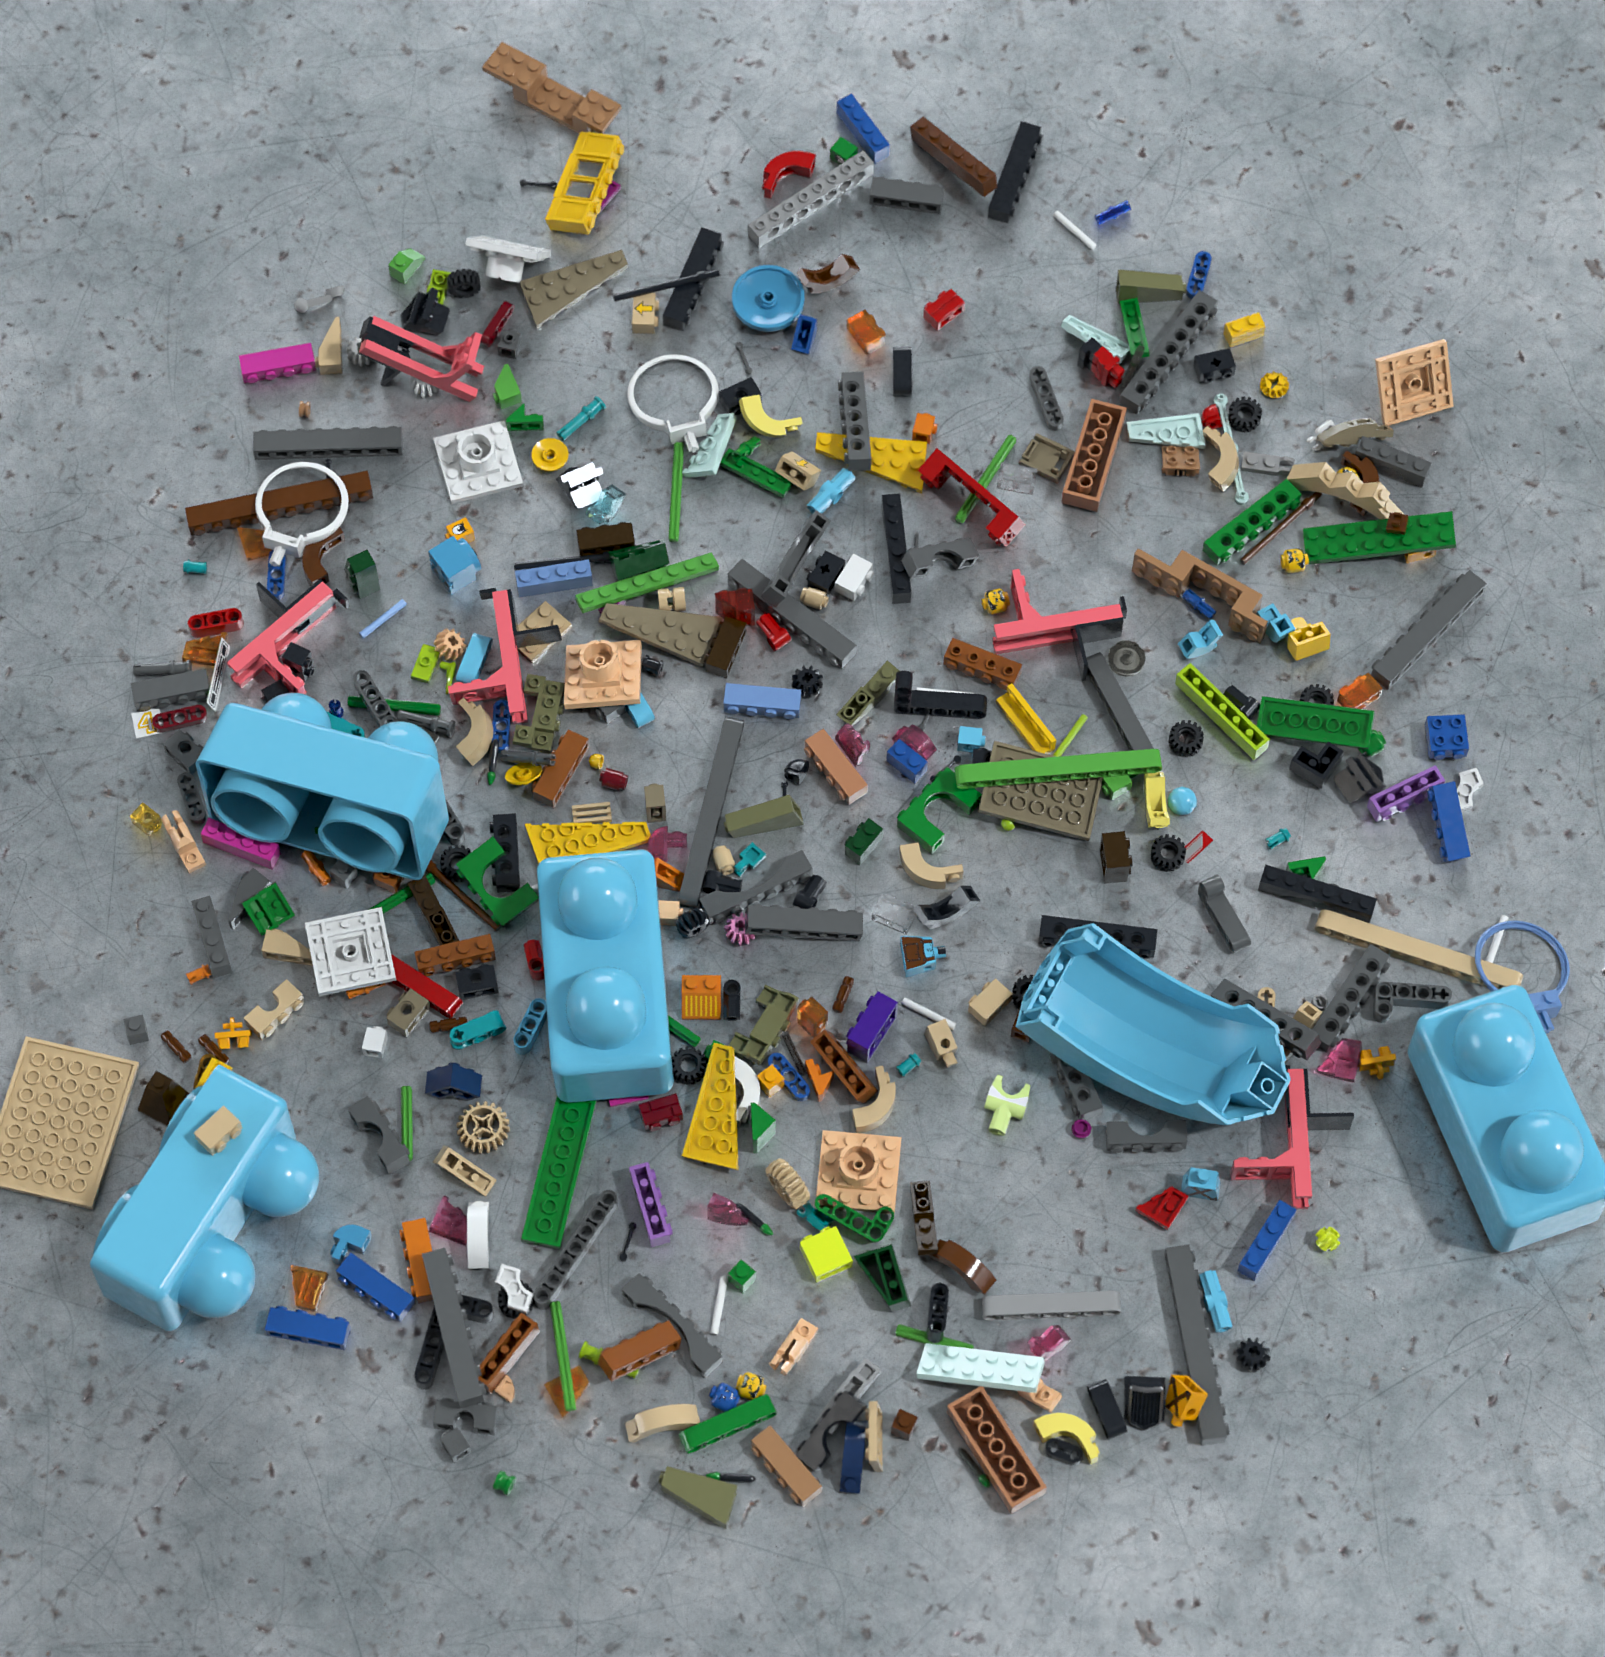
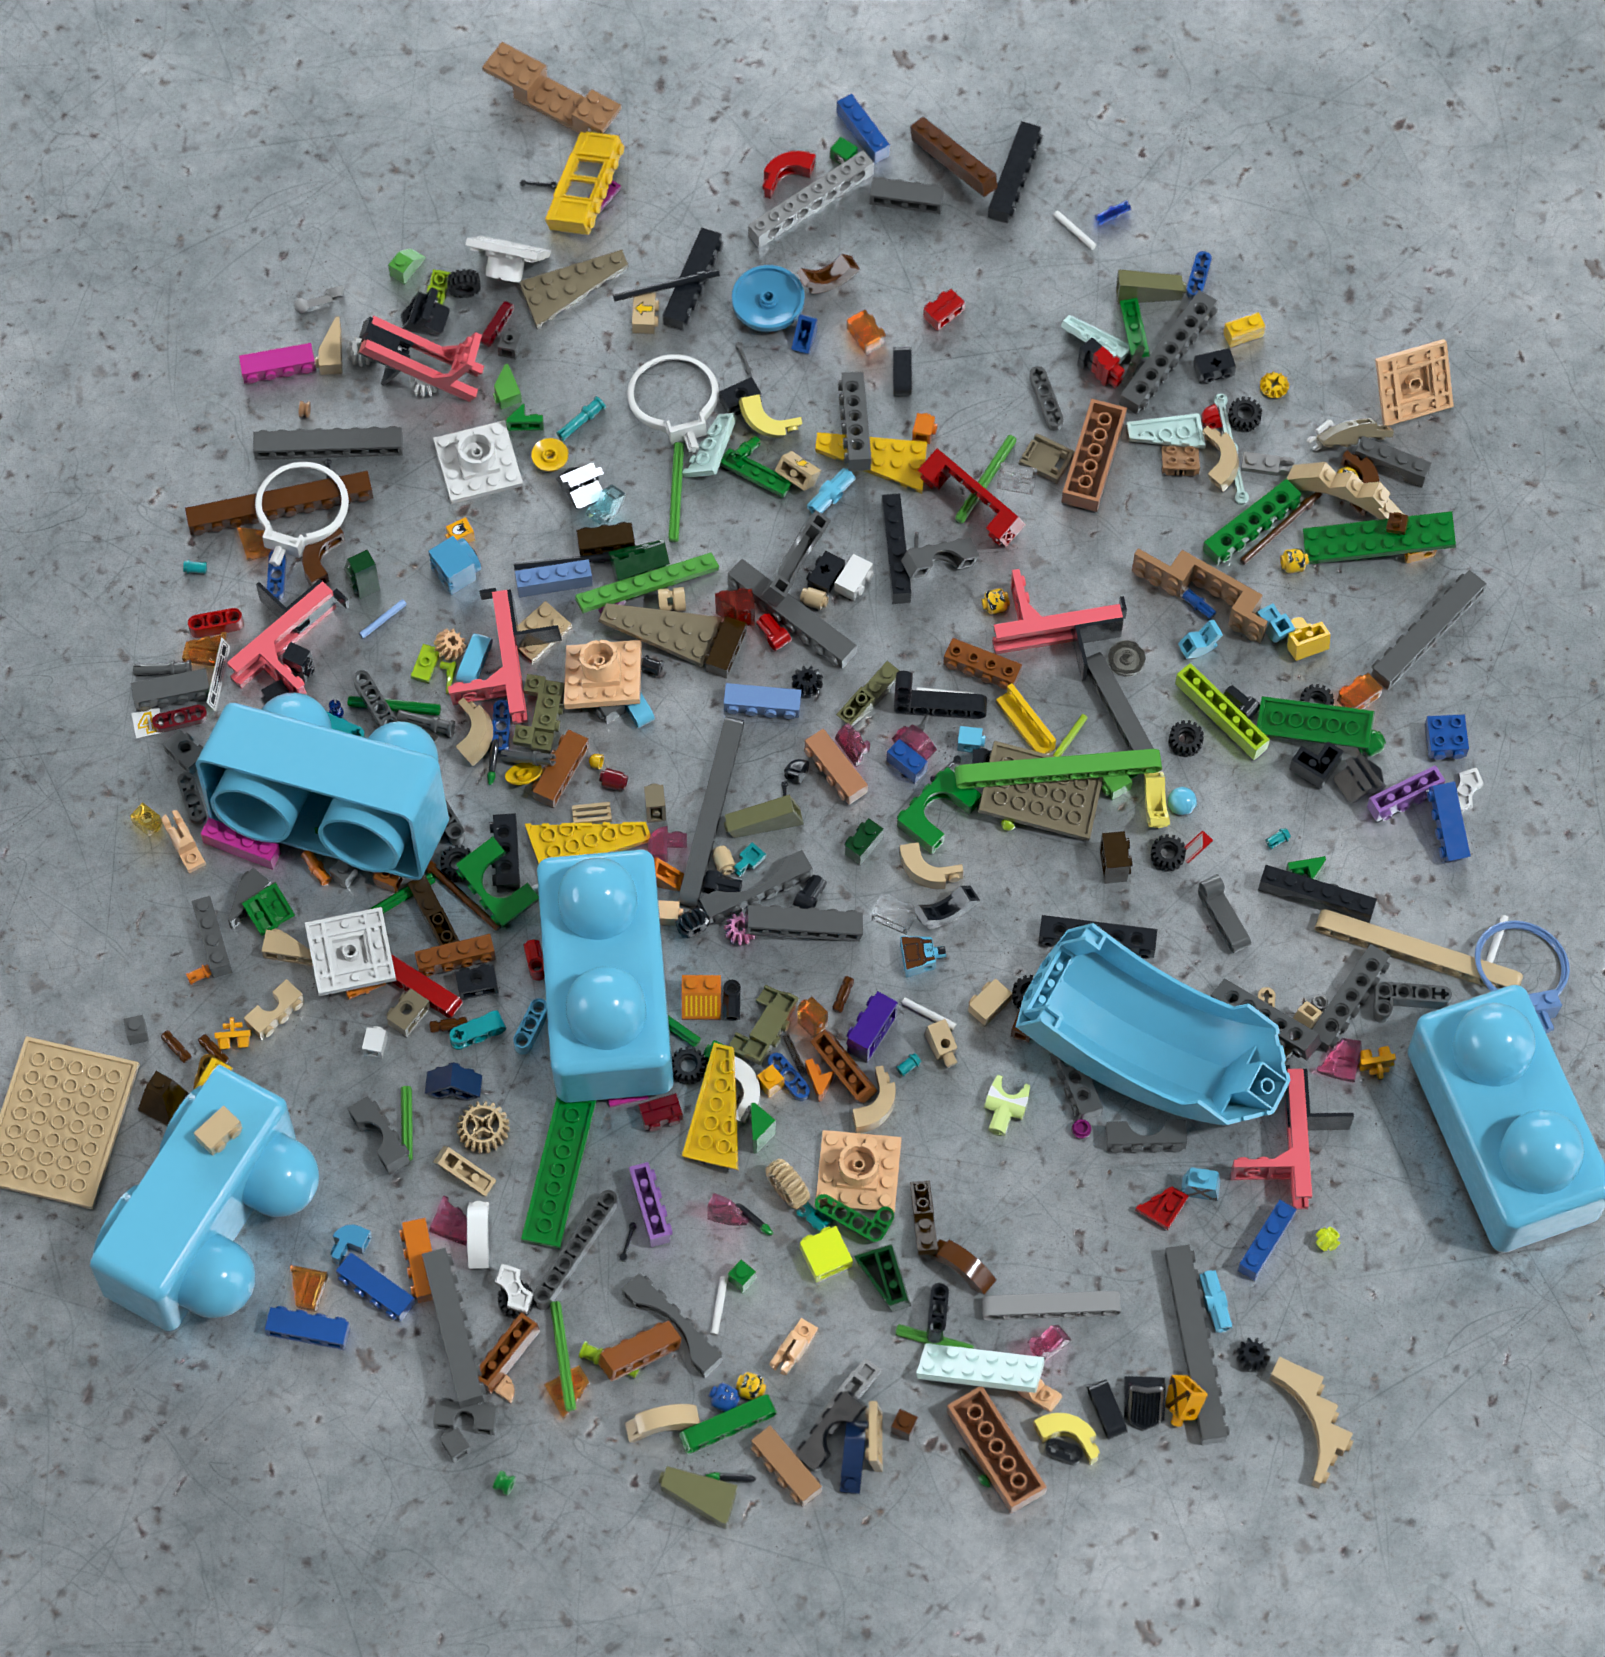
black beam [414,1295,494,1390] -> none
none -> tan arch [1269,1357,1354,1489]

